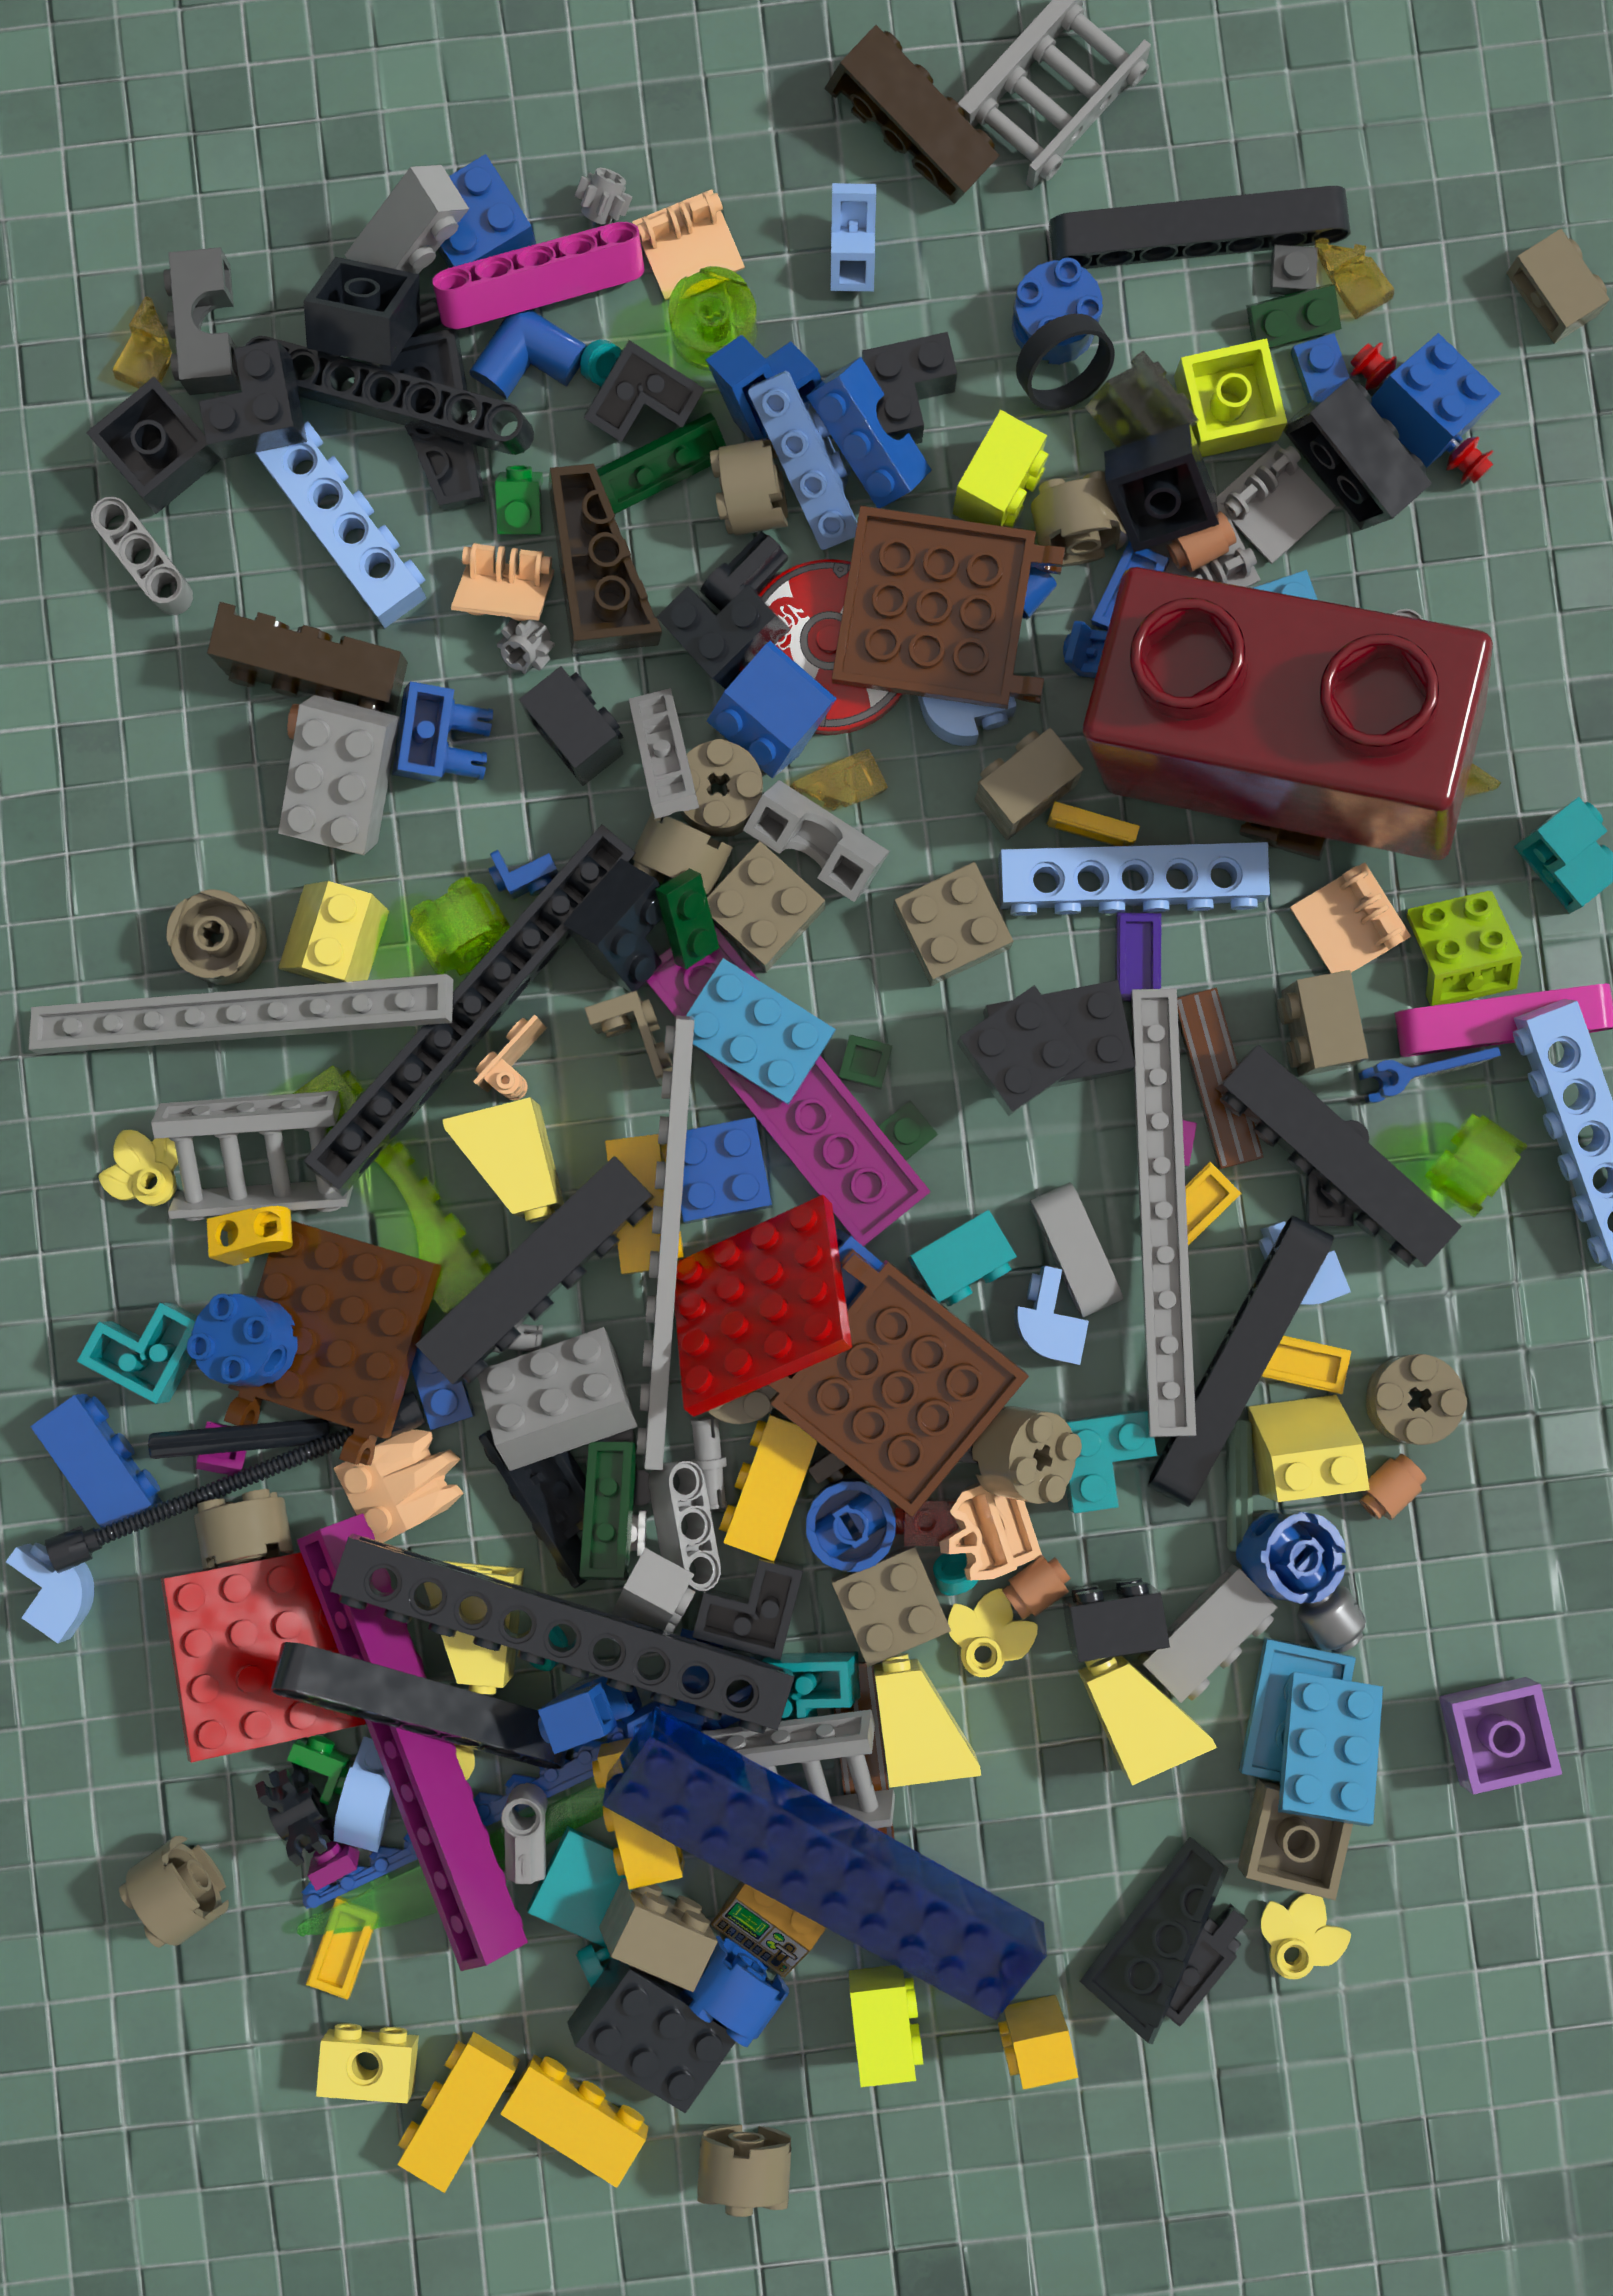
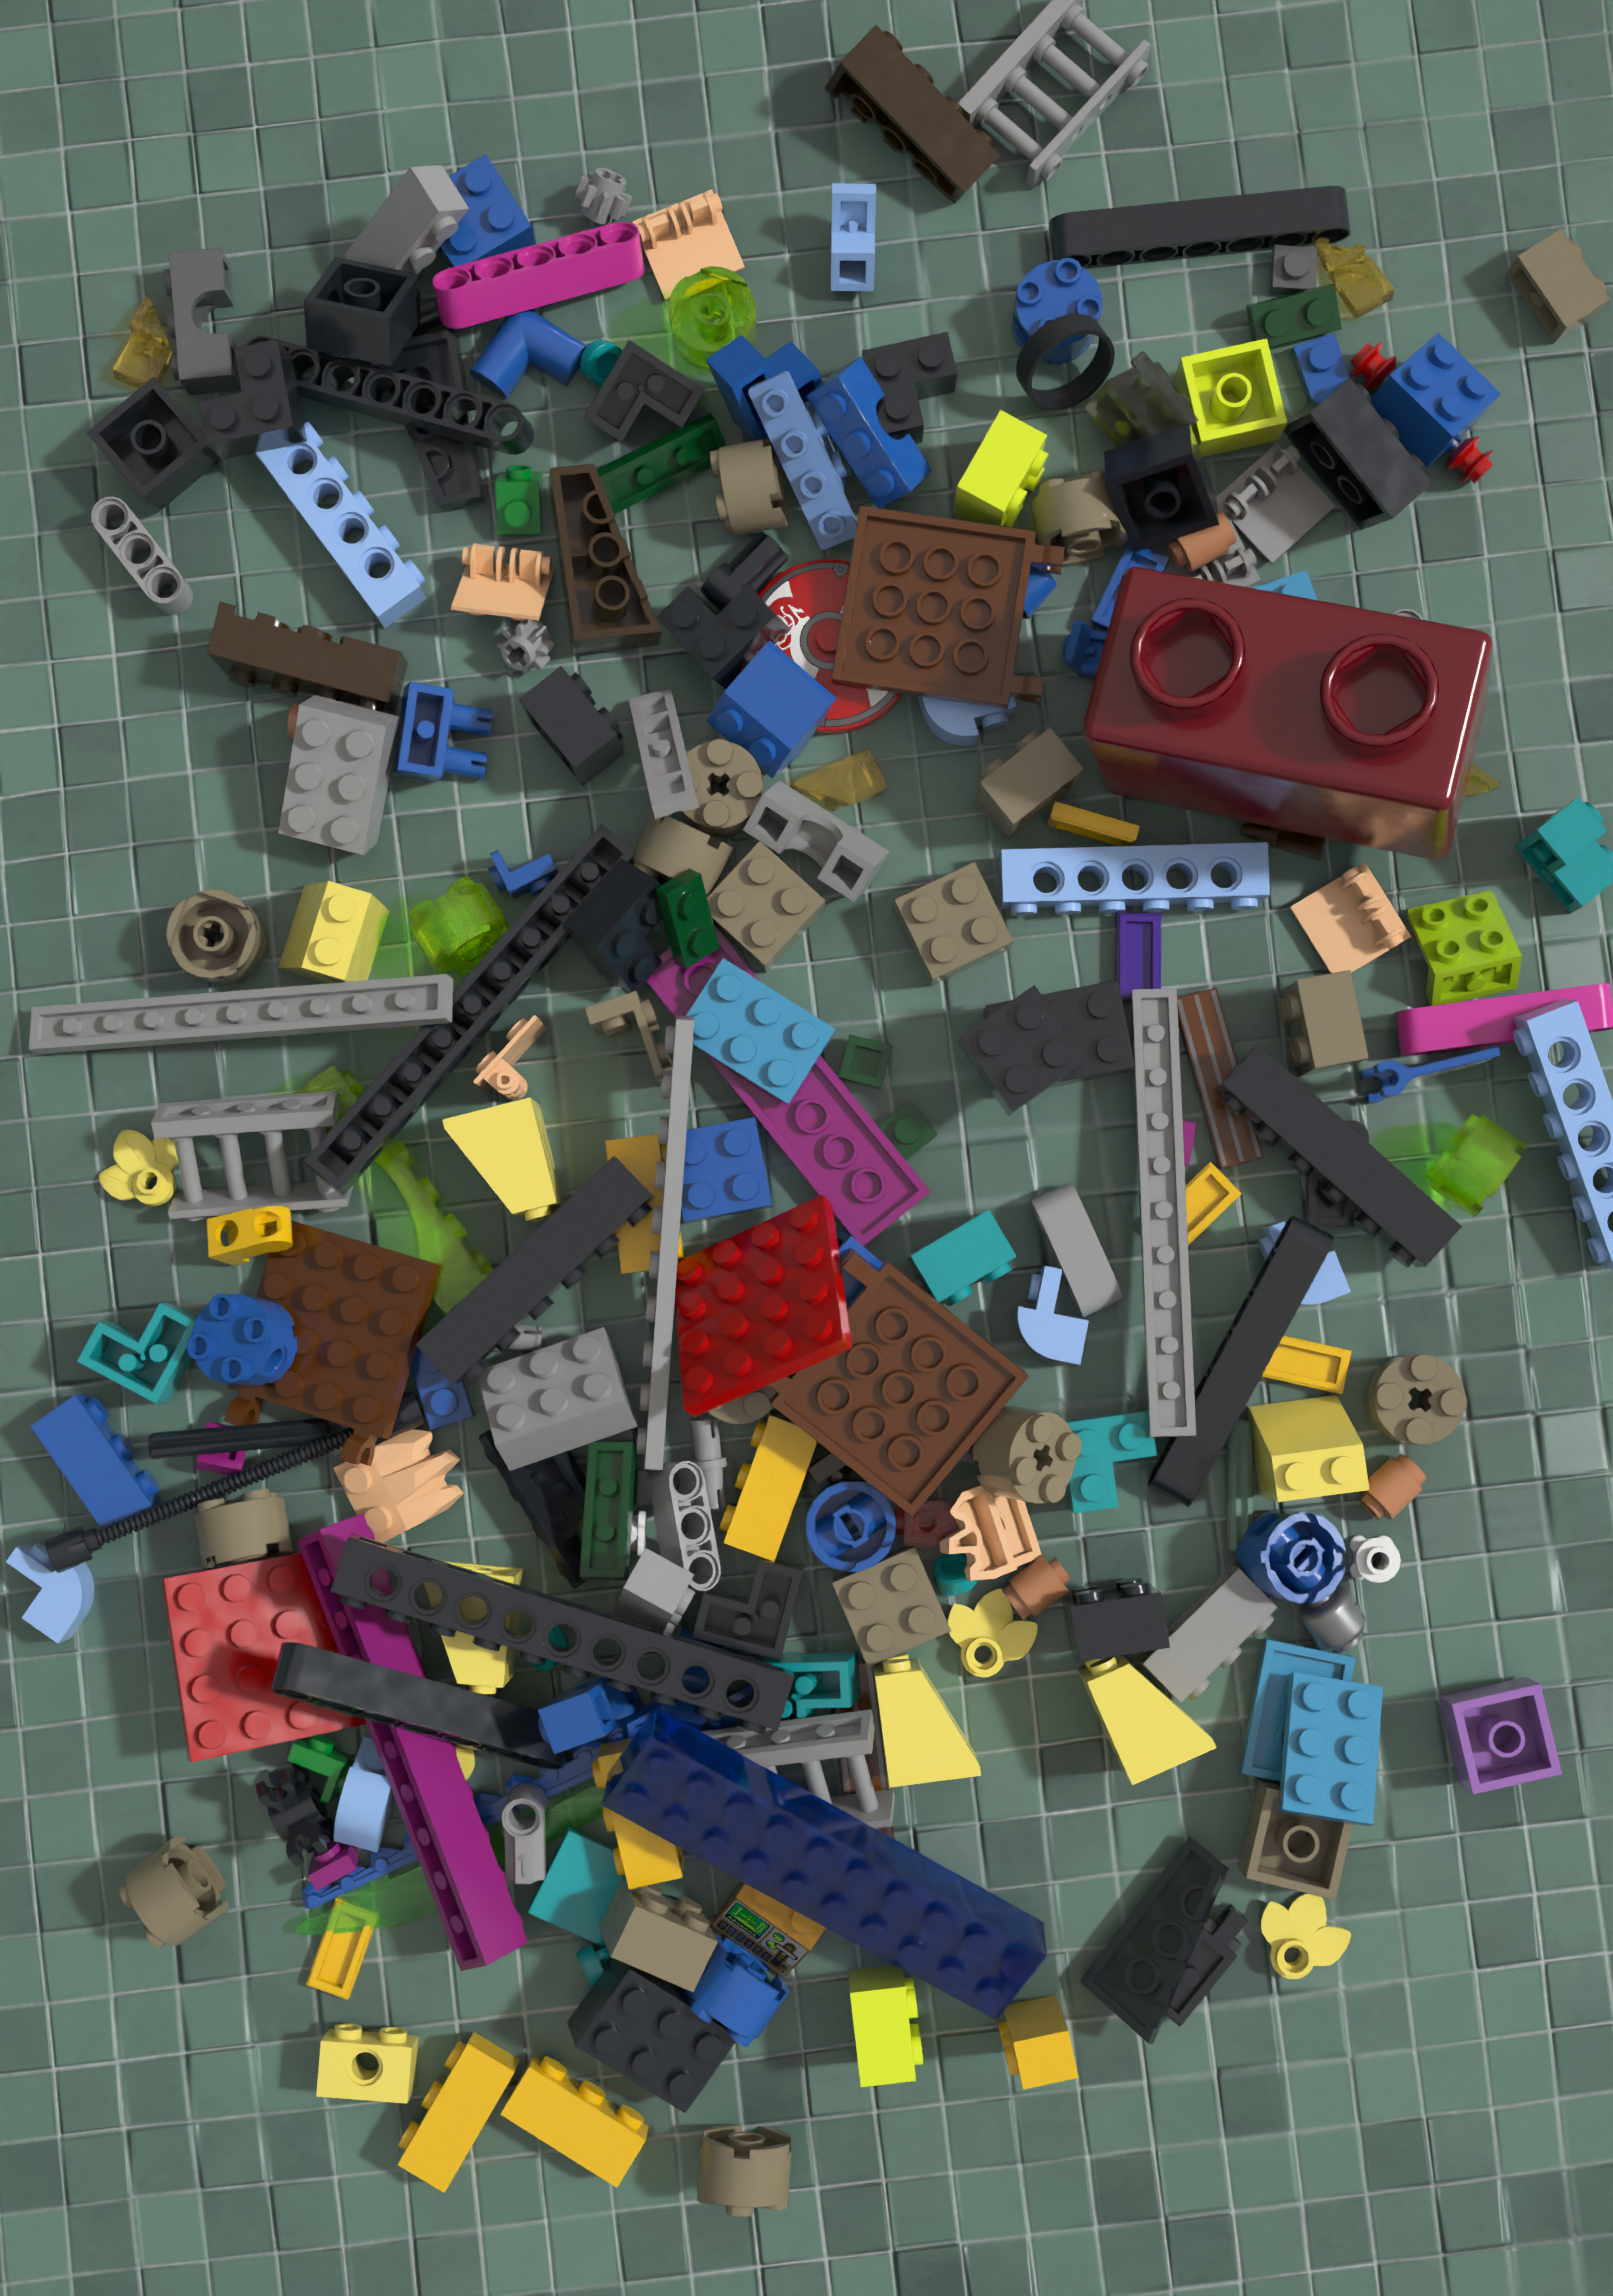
none -> white brick [1349,1535,1401,1583]

